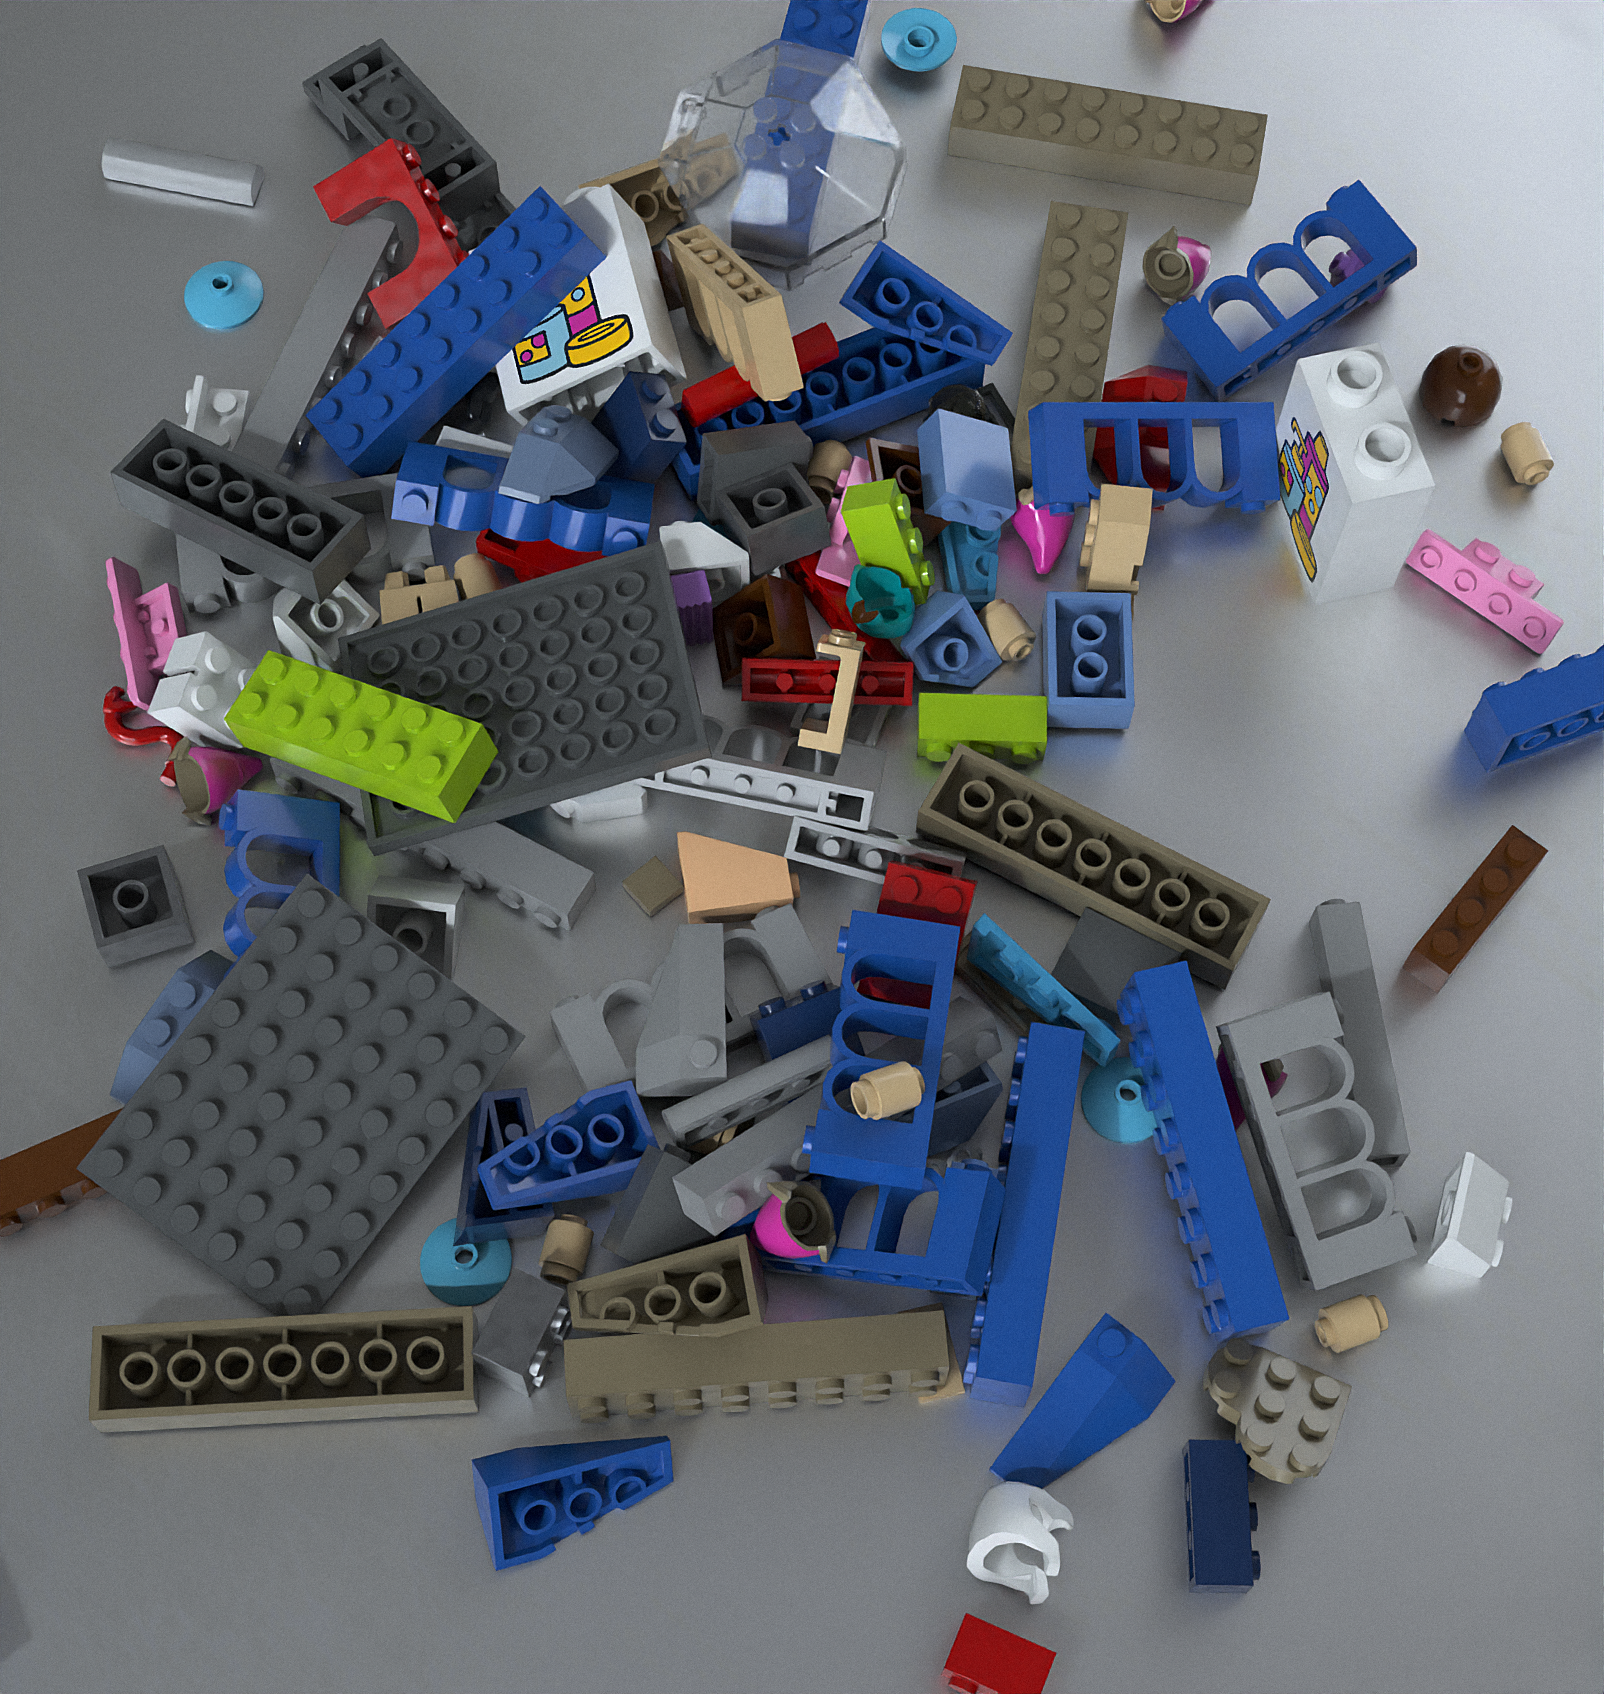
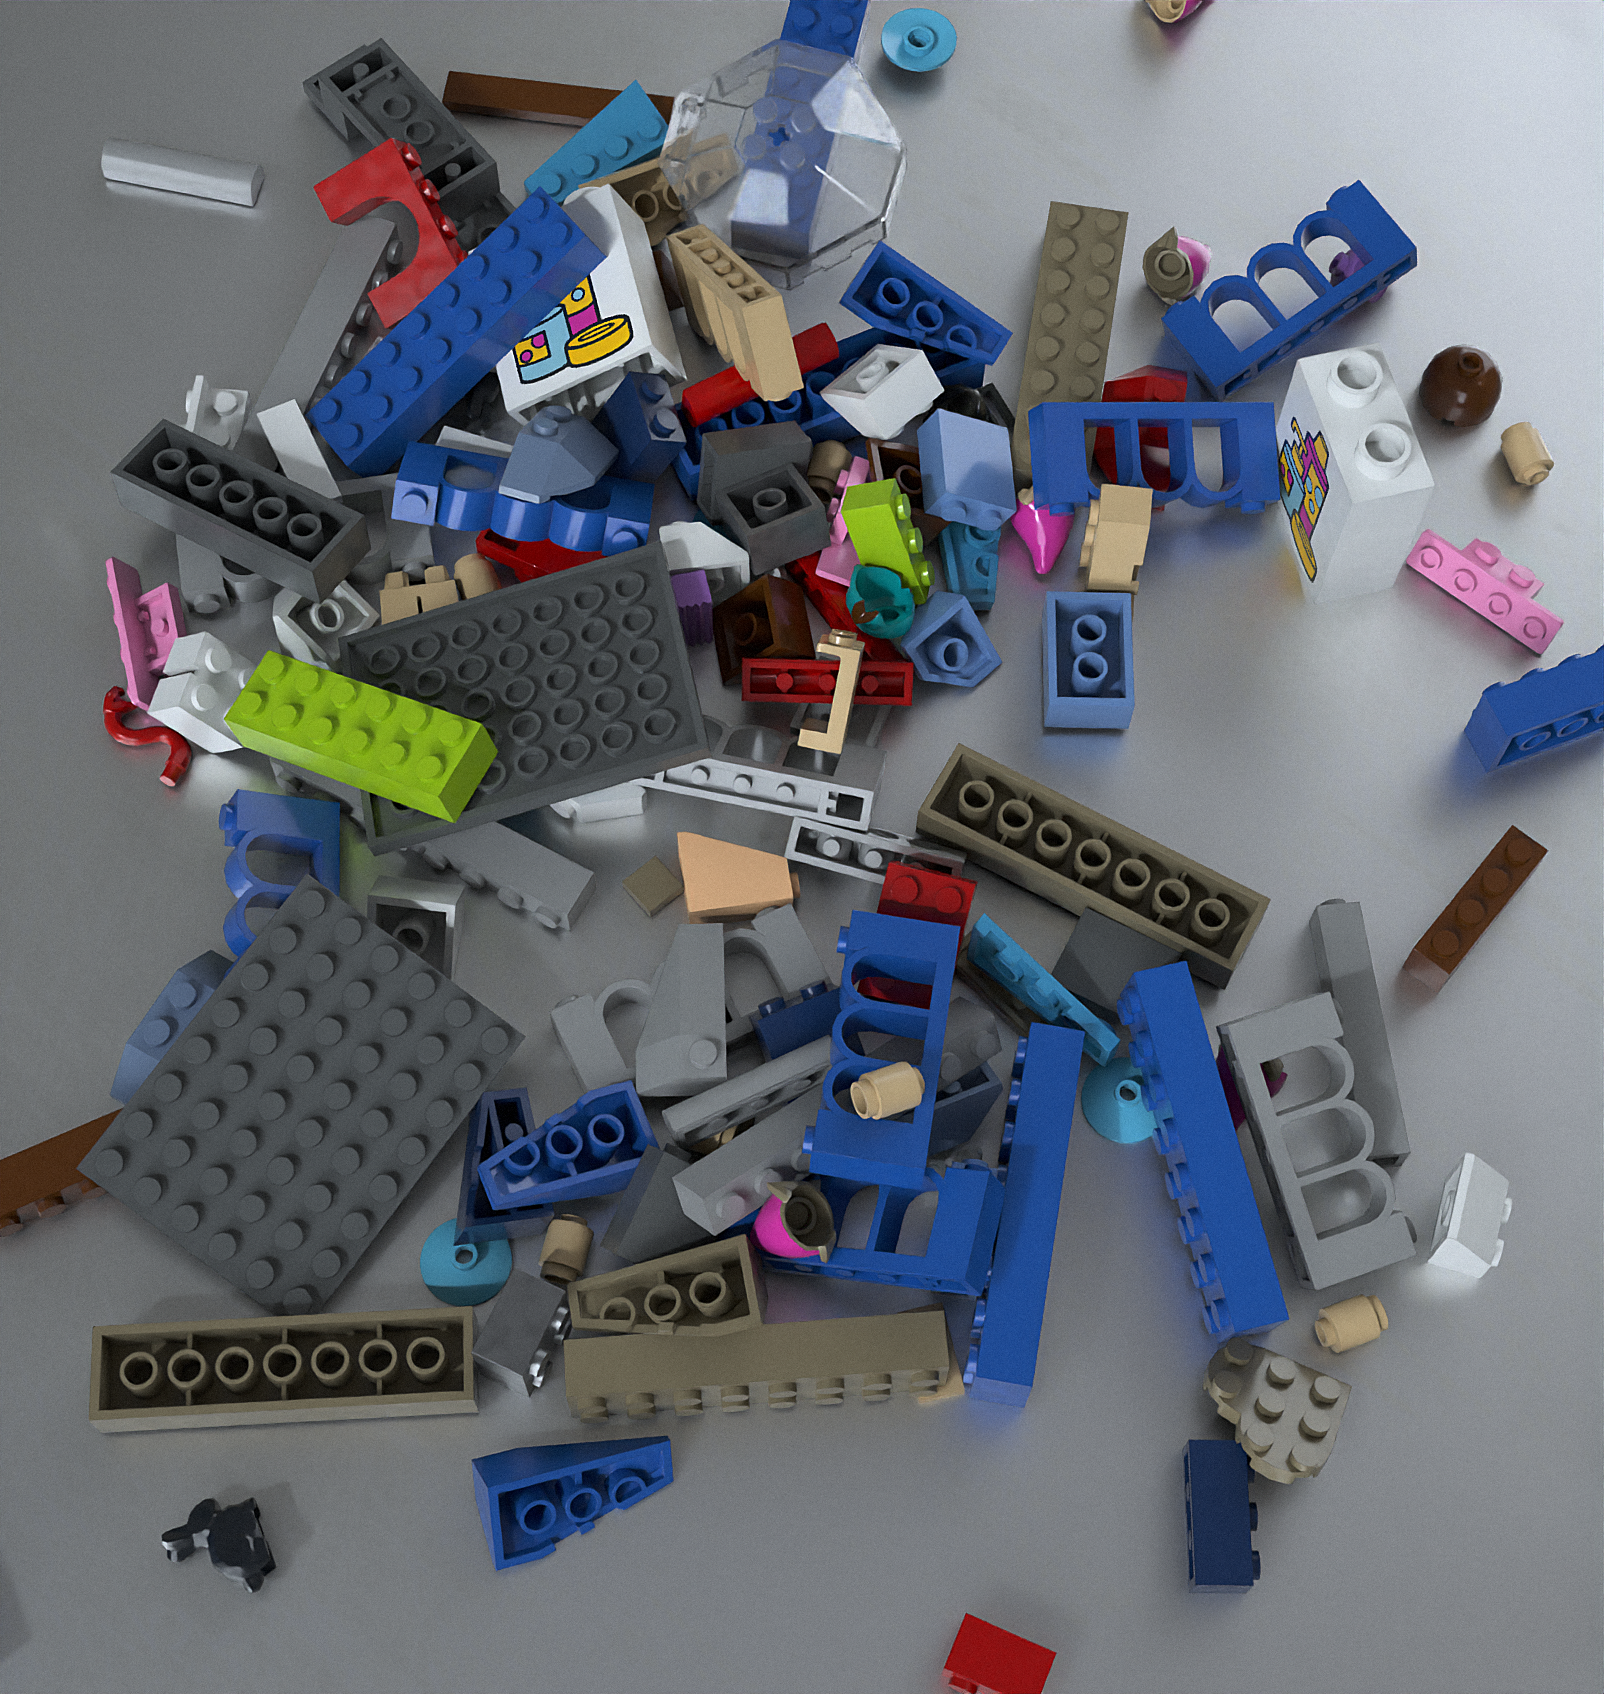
flat silver brick [77,845,194,968] -> none
hat [167,736,263,826] -> none
medium azure dish [184,261,264,329] -> none
lime brick [917,693,1047,764] -> none
dark tan brick [947,65,1268,205] -> none
white piece [967,1481,1074,1604] -> none
tan brick [977,599,1036,661] -> none
blue wedge [989,1313,1176,1489] -> none
none -> black animal [162,1497,276,1594]
none -> white tile [256,399,343,504]
none -> reddish brown tile [442,71,675,129]
none -> dark azure wing [524,80,677,207]
none -> white slope [820,344,945,440]

